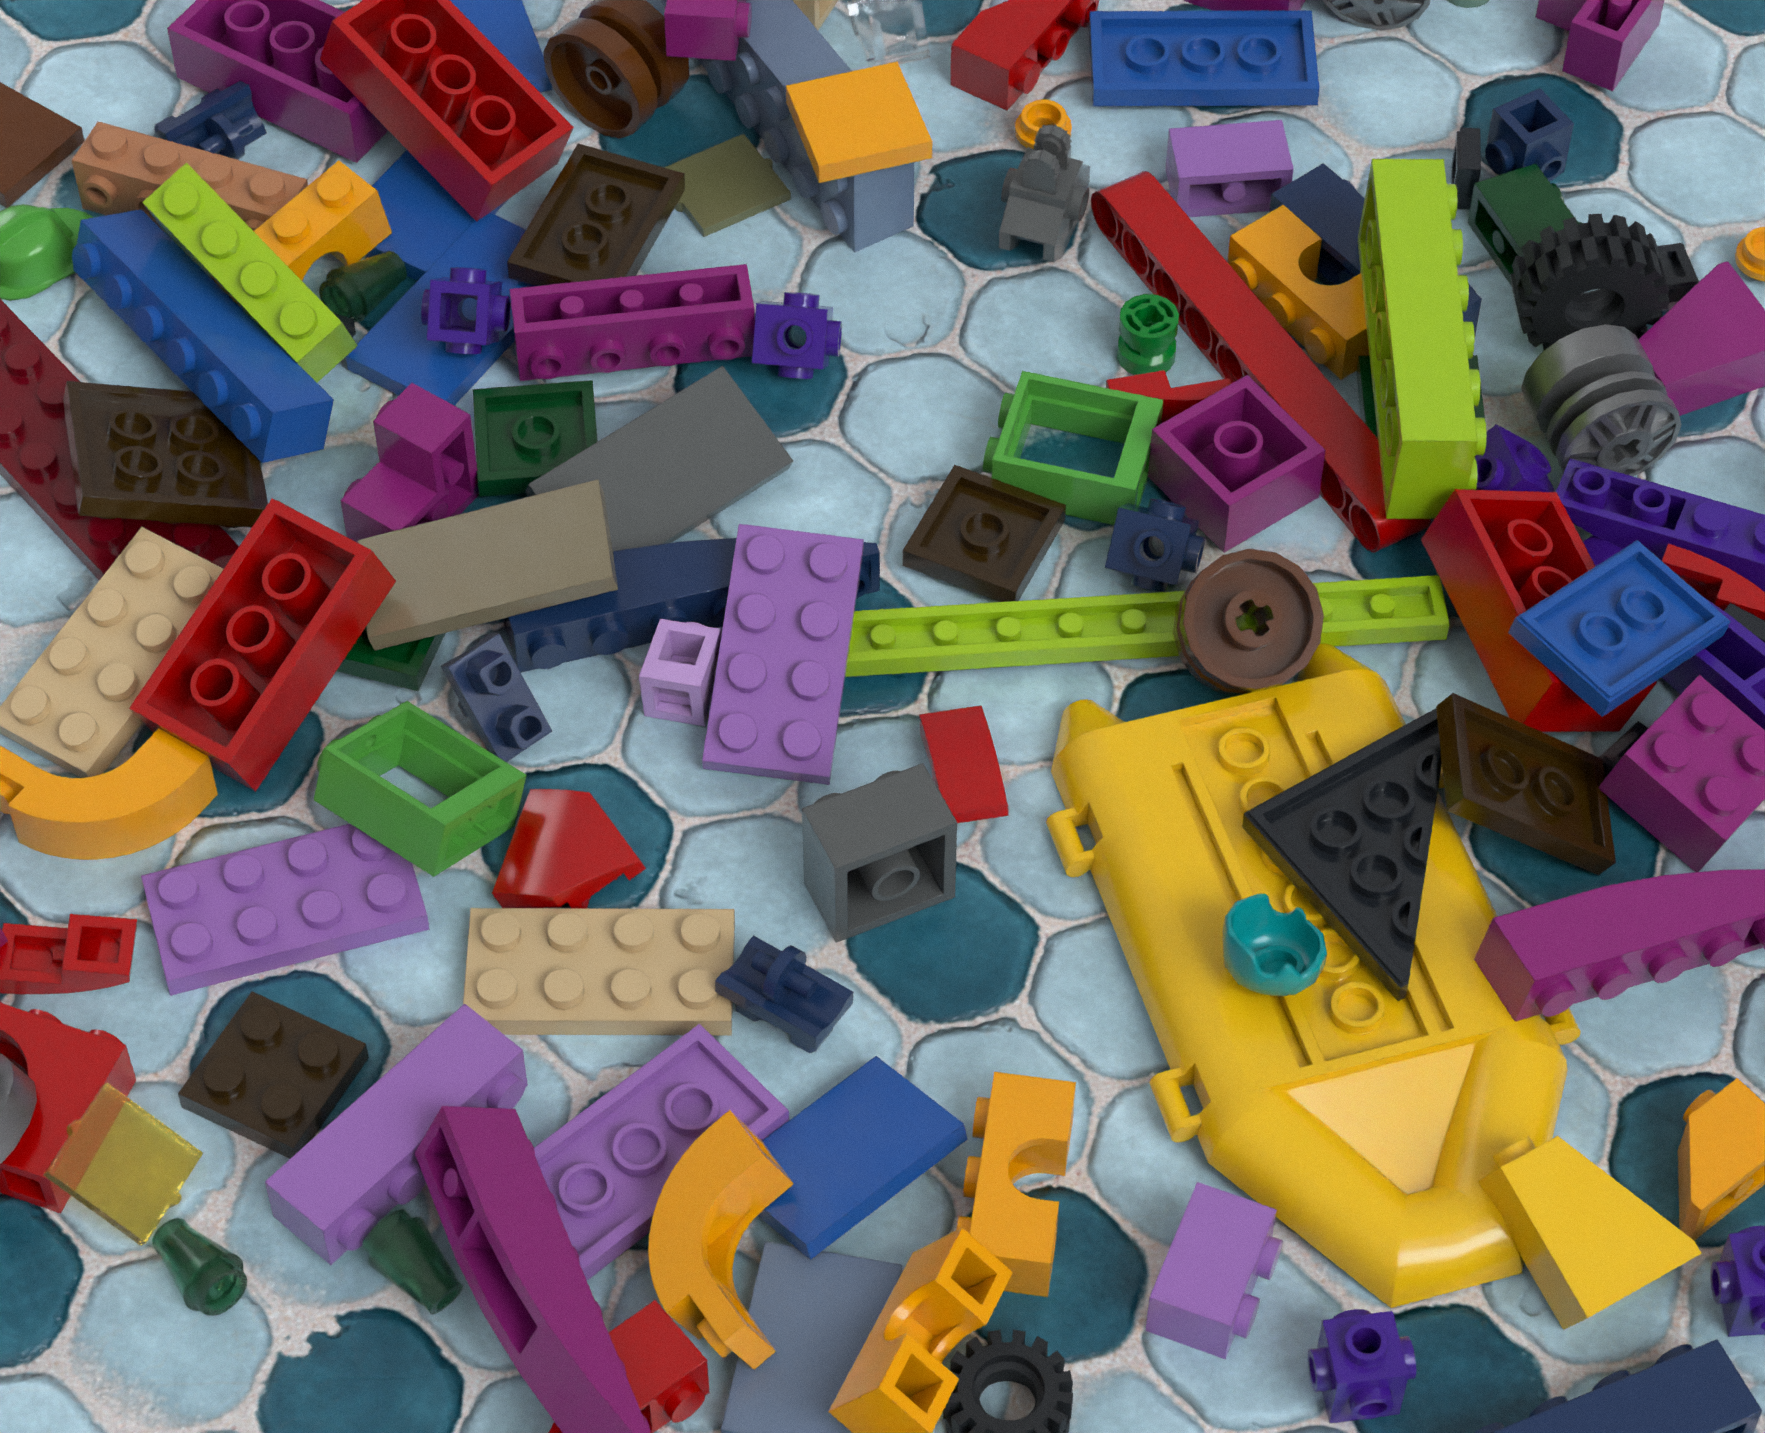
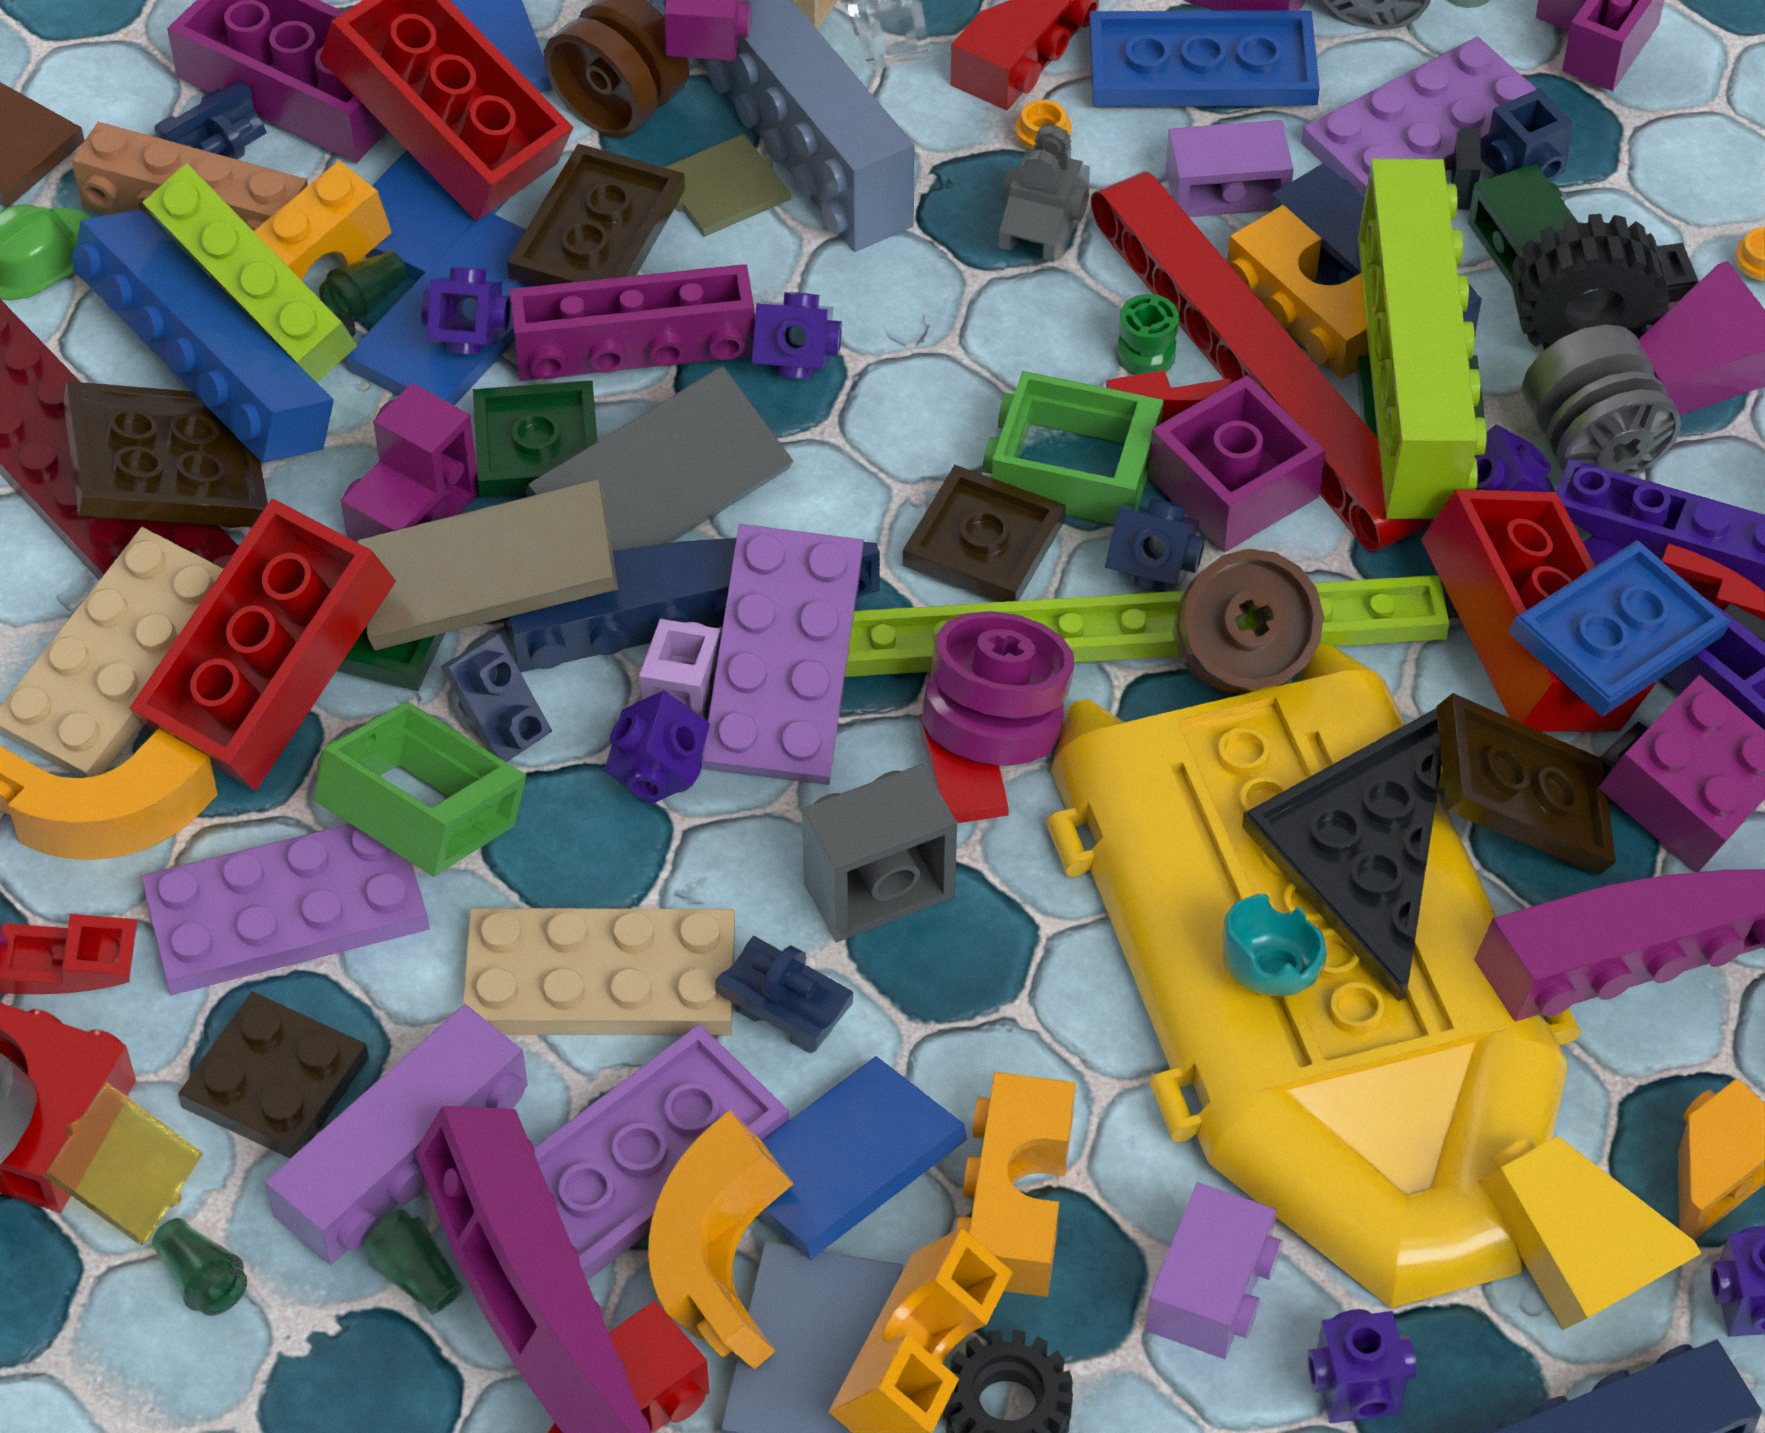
red slope [492,789,646,908] -> none
light orange tile [786,61,932,183] -> none
none -> dark purple brick [604,690,710,805]
none -> magenta wheel [922,611,1074,766]
none -> medium lavender plate [1301,36,1537,198]

